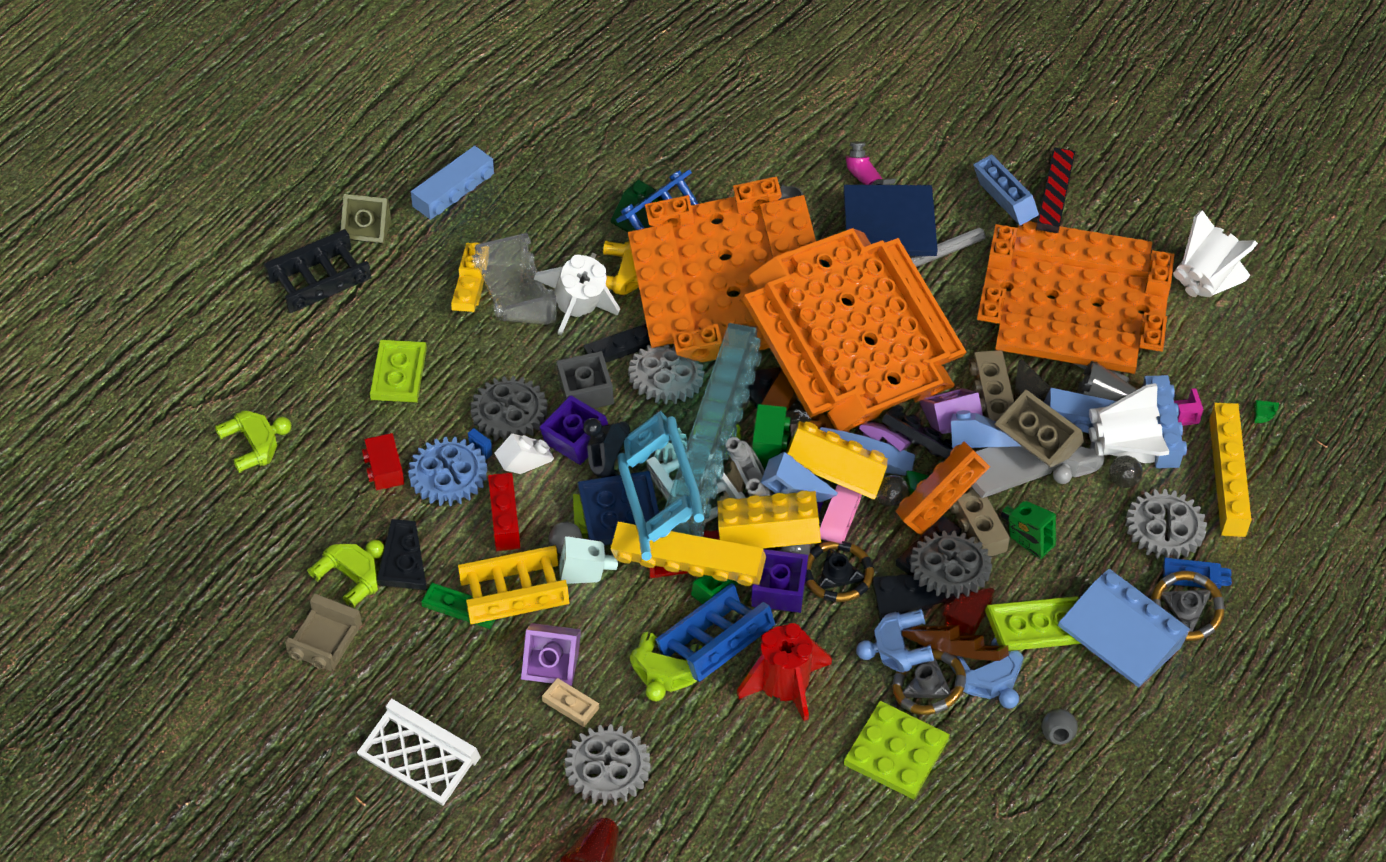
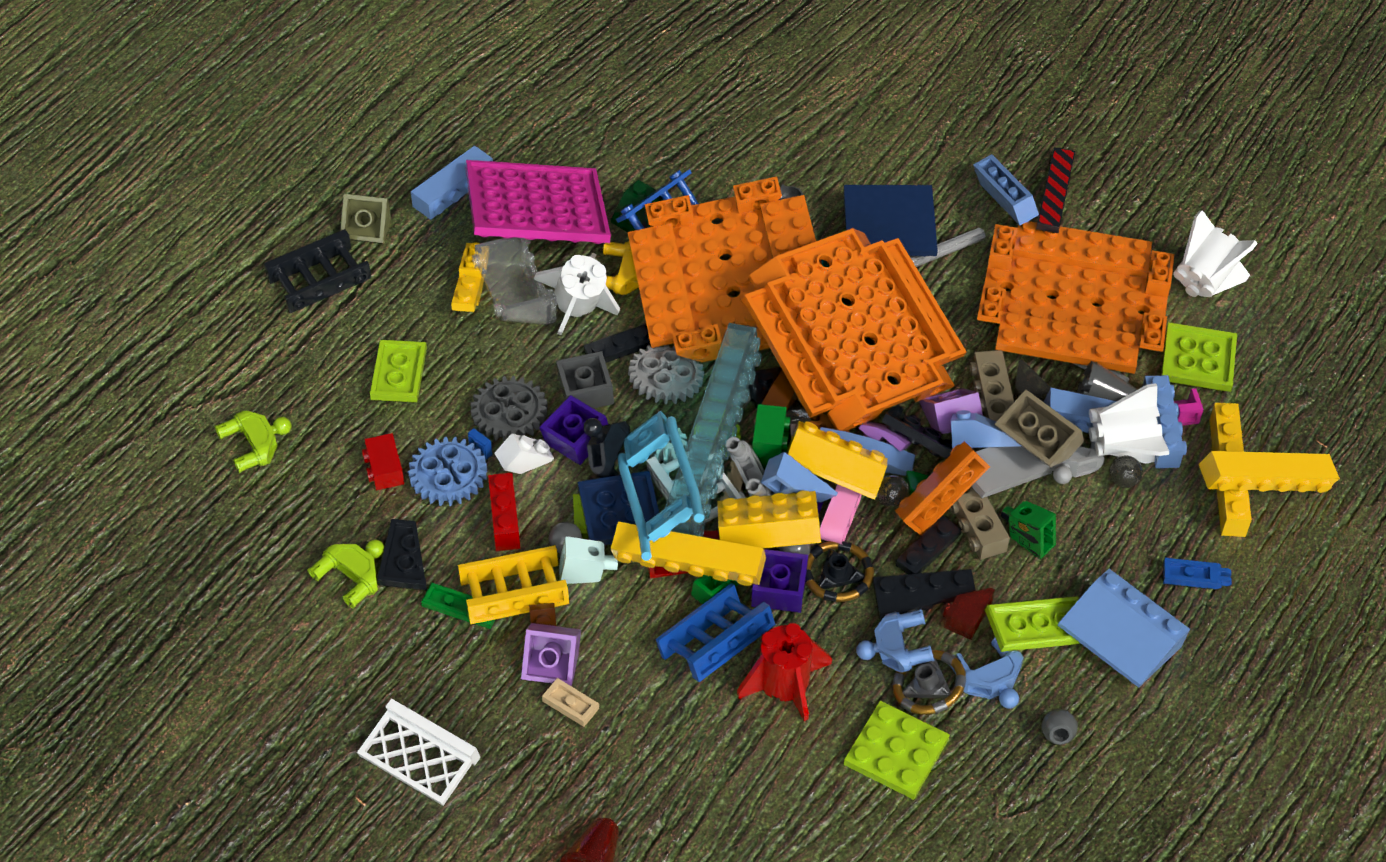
dark tan panel [285,594,362,672] -> none
light grey gear [565,724,650,806] -> none
lime connector [630,632,703,701] -> none
dark pink piece [846,141,896,185] -> none
reddish brown slope [902,625,1009,661] -> none
dark grey gear [910,531,992,598] -> none
light grey gear [1125,489,1207,559] -> none
flat silver piece [1151,571,1225,641] -> none
green tile [1254,400,1279,423] -> none
none -> dark pink plate [465,160,611,244]
none -> reddish brown plate [529,603,556,626]
none -> lime plate [1161,322,1237,392]
none -> yellow brick [1199,451,1340,493]

